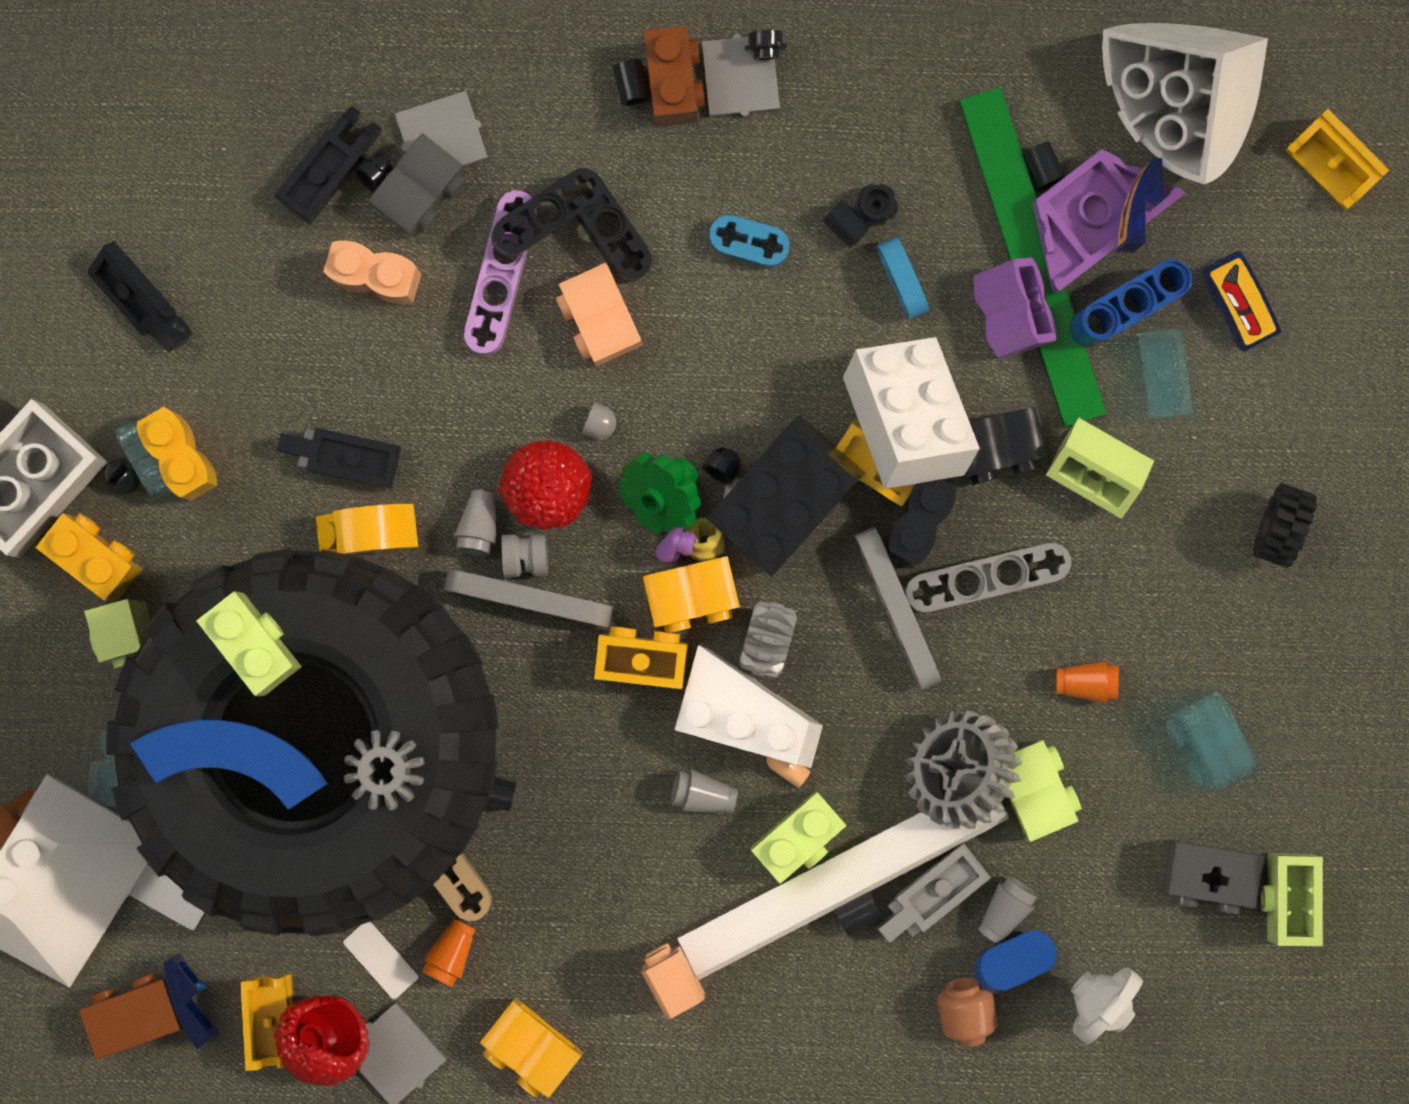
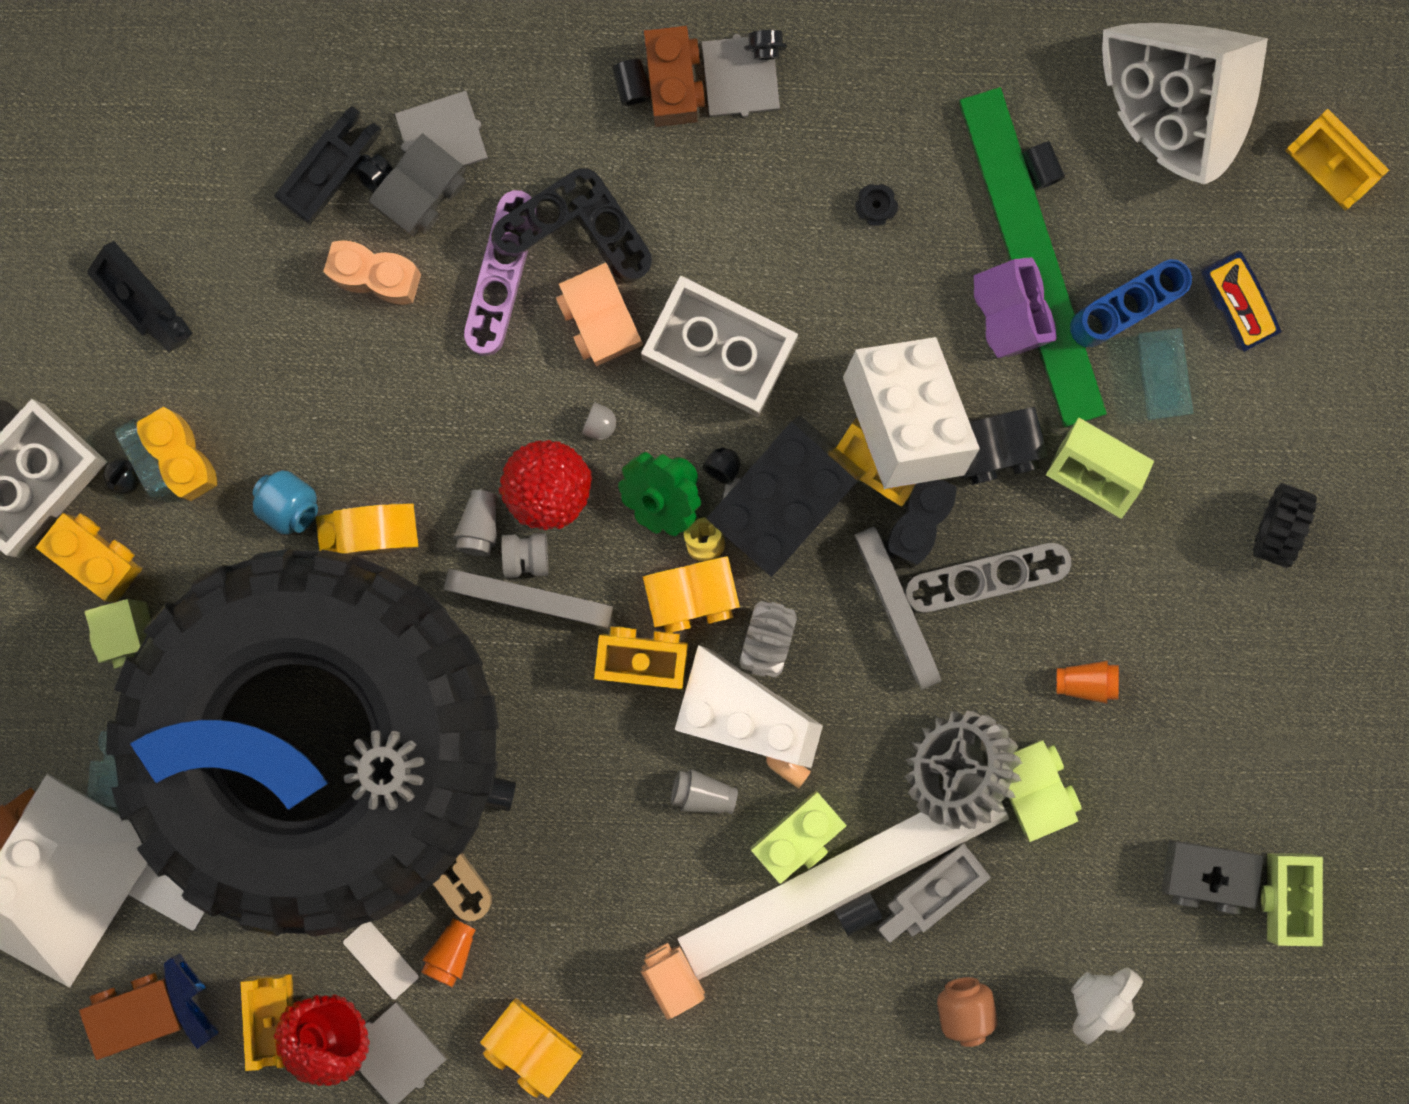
yellowish green brick [197,591,301,696] -> none
black hinge [277,427,402,489] -> none
medium lavender arm [656,527,697,564] -> none
dark azure beam [709,215,790,269] -> none
black hinge [822,200,871,248] -> none
dark azure beam [876,237,929,320] -> none
blue tile [974,930,1057,994] -> none
light grey cone [978,876,1038,944] -> none
medium lavender wing [1032,149,1185,295] -> none
clear blue slope [1116,158,1163,253] -> none
clear light blue brick [1166,690,1260,792] -> none
none -> dark azure head [253,470,318,535]
none -> white brick [641,275,798,417]

